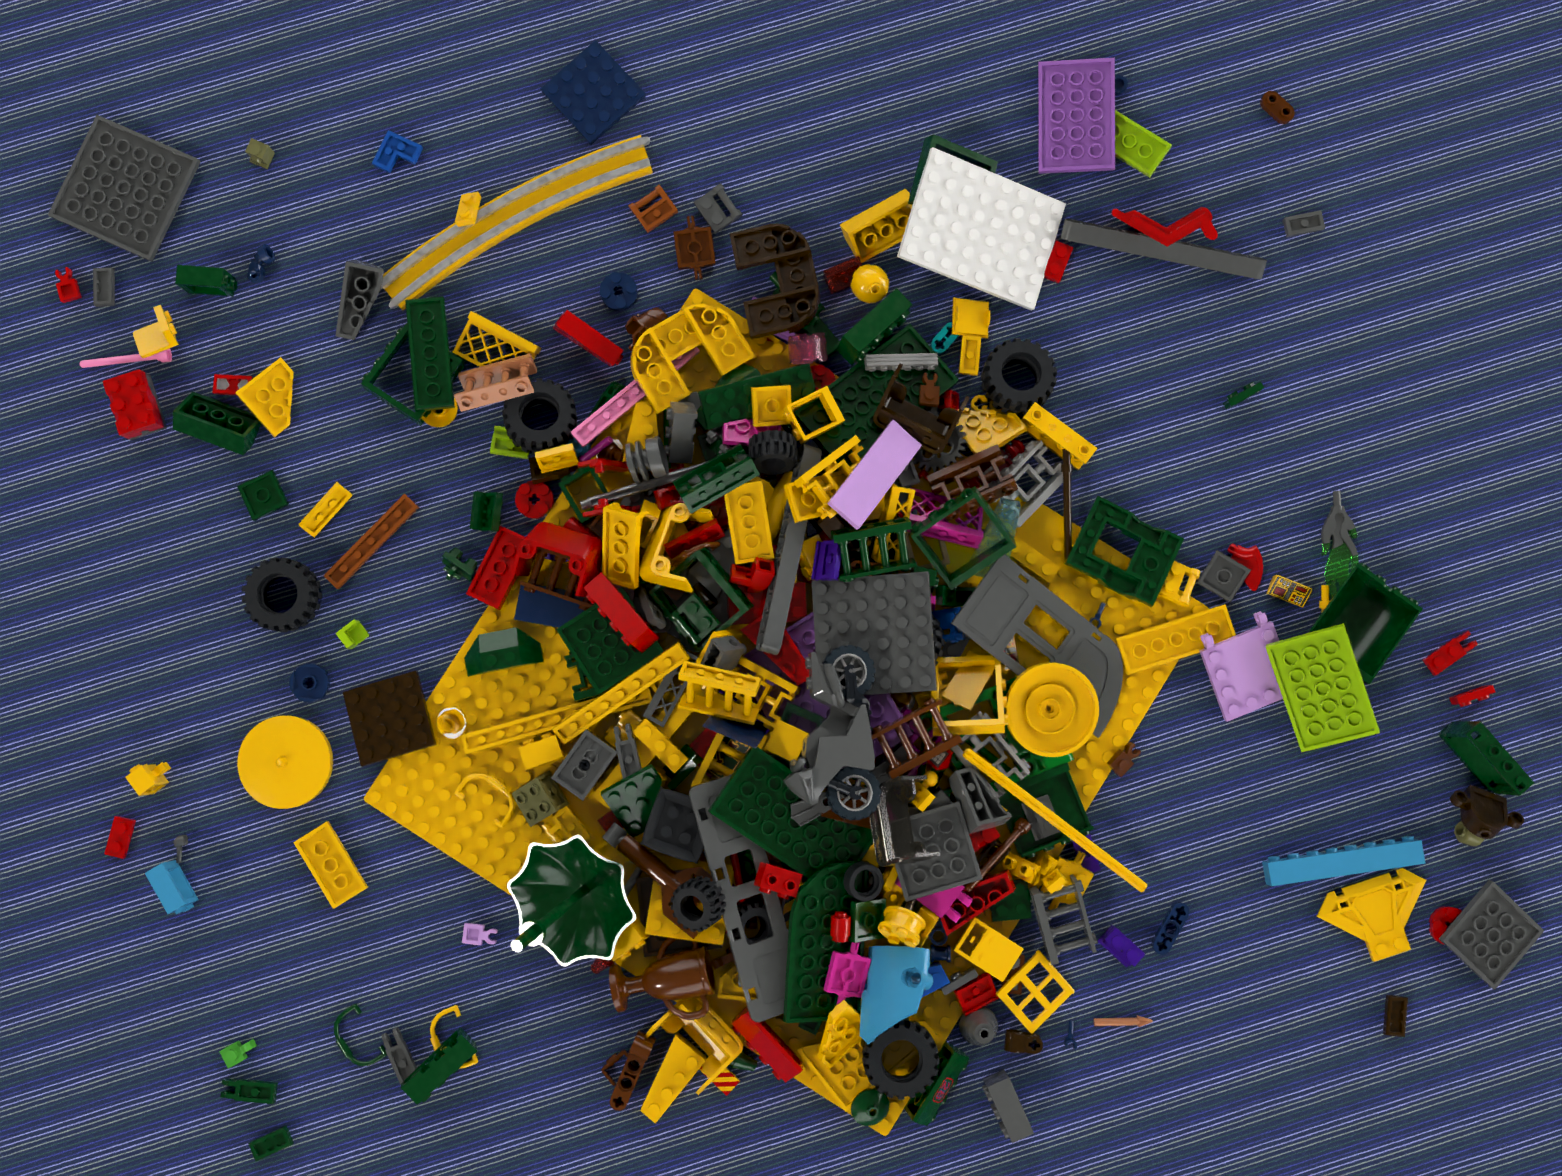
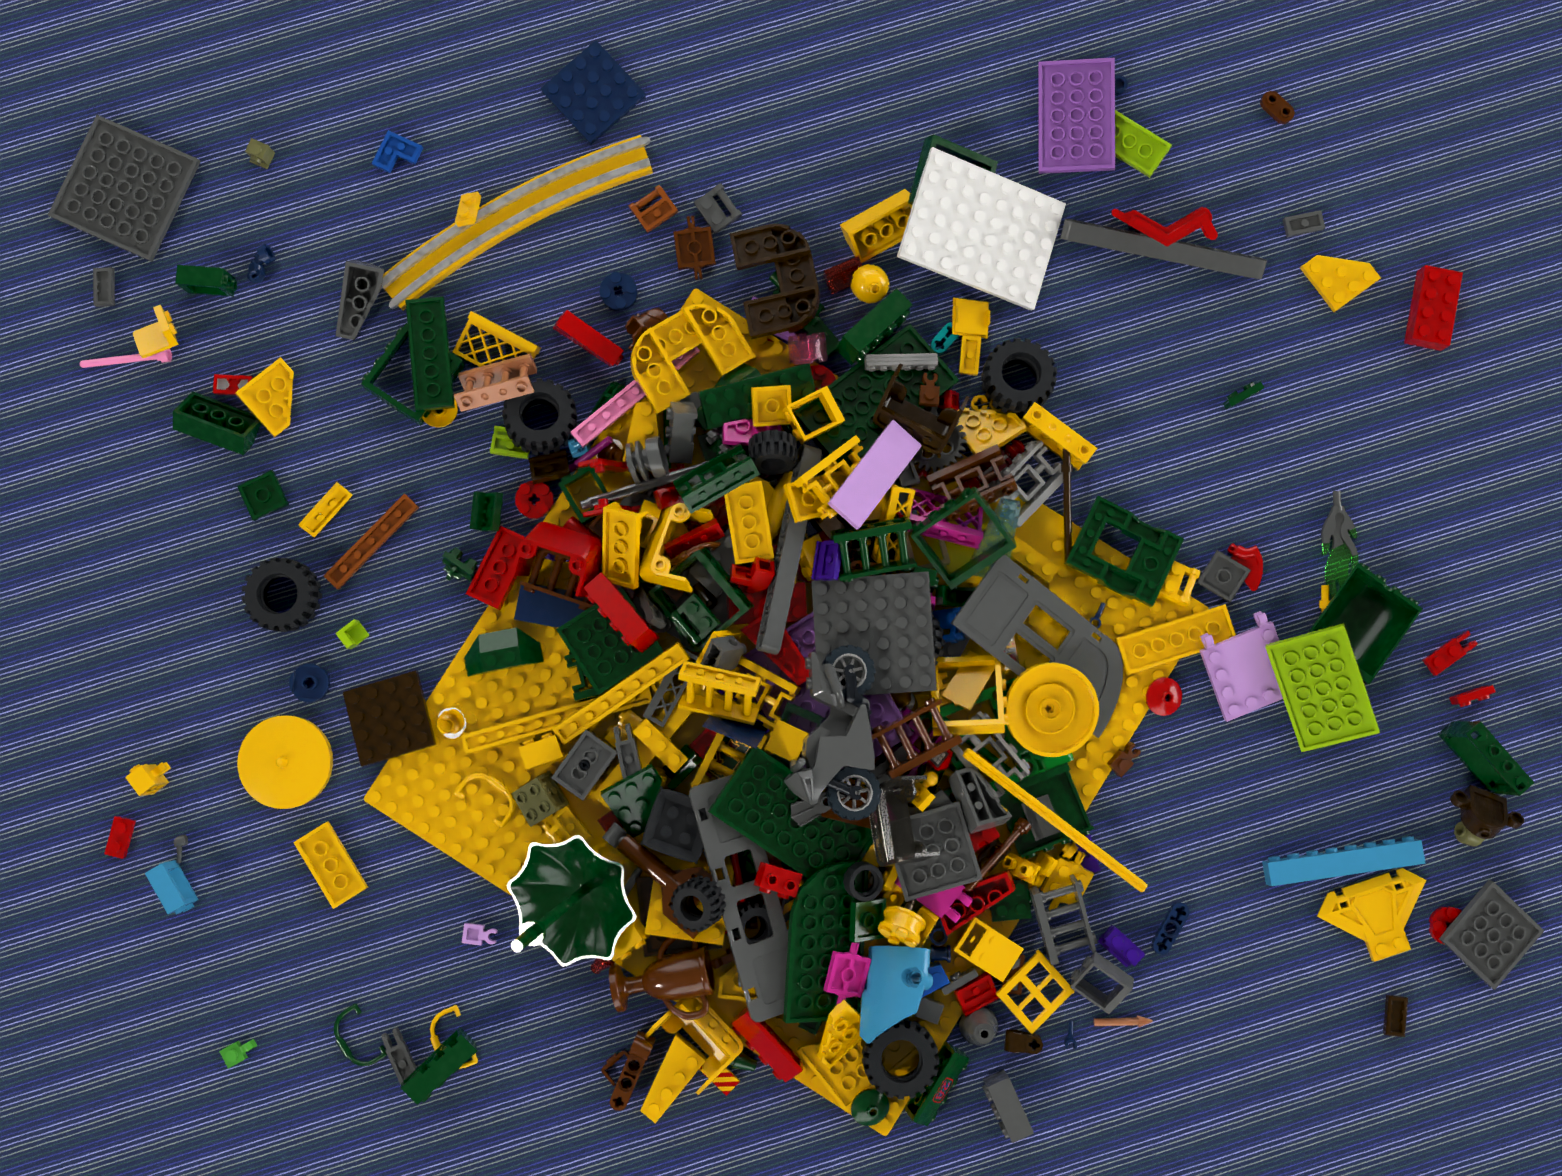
red plate [55,267,82,303] -> none
red piece [102,369,167,440] -> none
dark green hinge [220,1079,278,1104] -> none
dark green plate [248,1125,294,1161] -> none
yellow plate [535,443,579,474] -> none
red brick [830,911,851,942] -> none
yellow bracket [1042,868,1069,894] -> none
red plate [1044,241,1073,283] -> none
slope [1266,575,1312,608] -> none
none -> dark grey brick [914,996,944,1025]
none -> yellow plate [1061,841,1078,859]
none -> dark grey window [1070,951,1134,1014]
none -> red dish [1146,677,1182,716]
none -> yellow plate [1300,255,1381,312]
none -> red brick [1404,265,1463,351]

